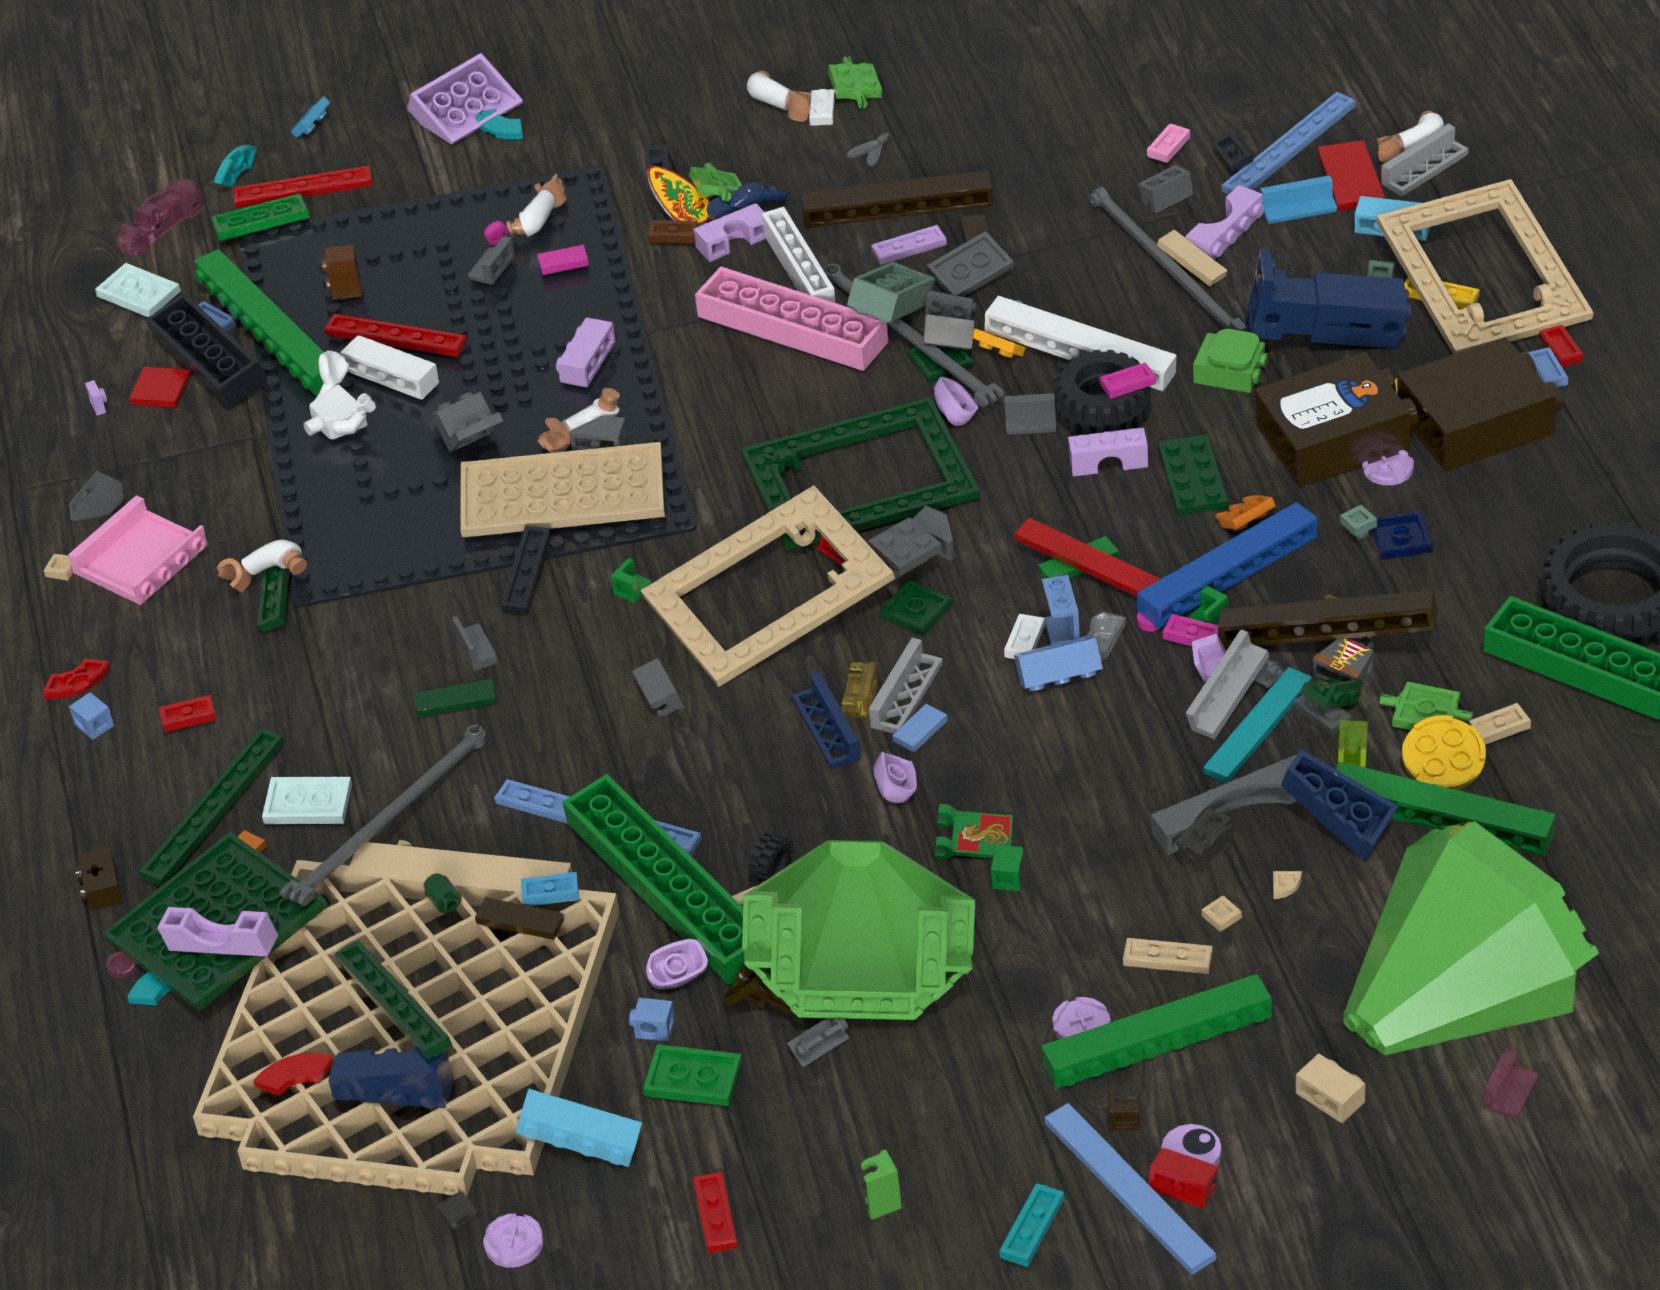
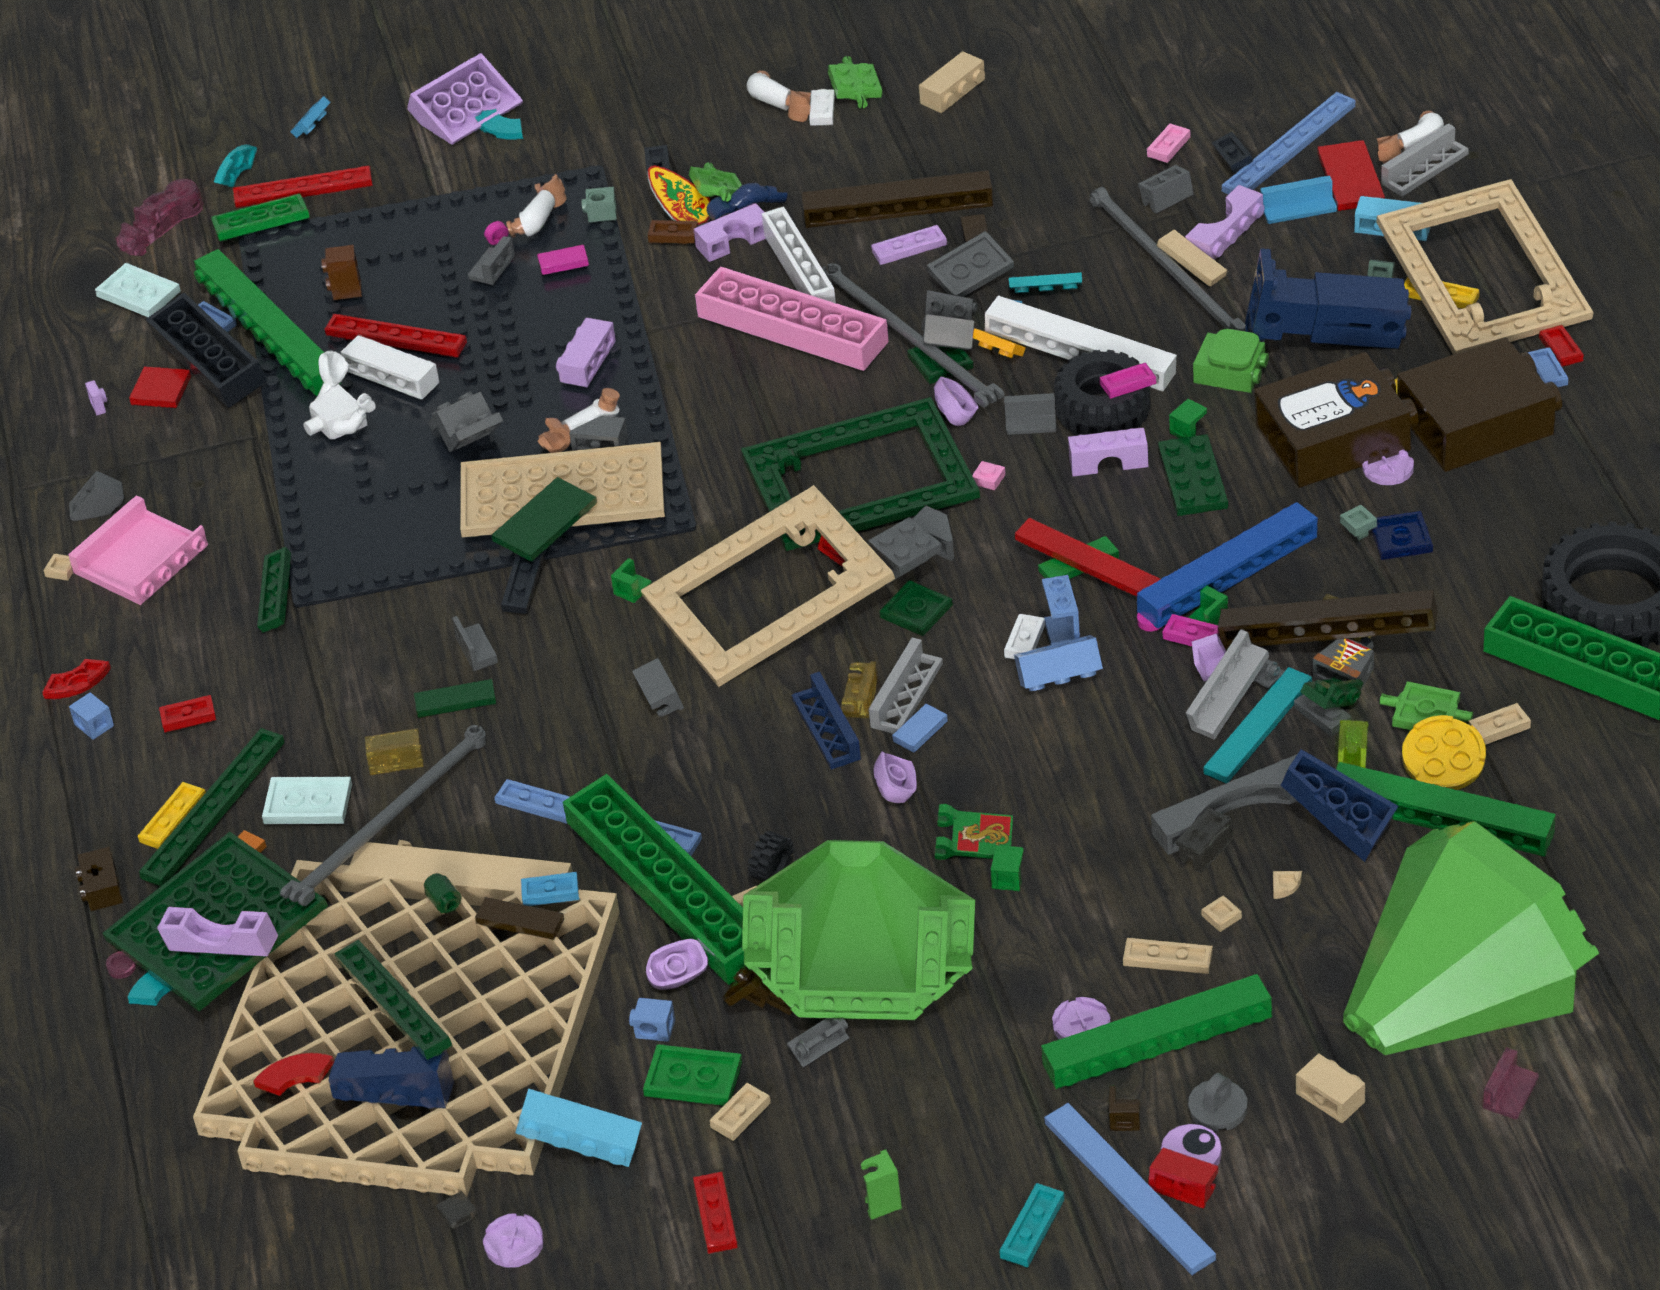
piece [217,539,307,593] -> none
dark grey piece [847,132,890,167] -> none
sand green brick [847,262,935,323] -> none
clear tile [1087,611,1126,659] -> none
orange plate [1215,495,1275,531] -> none
none -> yellow tile [138,782,206,849]
none -> clear yellow hinge [365,728,424,775]
none -> dark green tile [492,477,597,562]
none -> sand green brick [582,187,617,222]
none -> tan plate [710,1083,770,1141]
none -> tan brick [919,51,985,113]
none -> bright pink plate [972,461,1005,490]
none -> teal plate [1009,272,1082,293]
none -> green panel [1169,399,1207,438]
none -> dark grey tile [1188,1073,1247,1132]

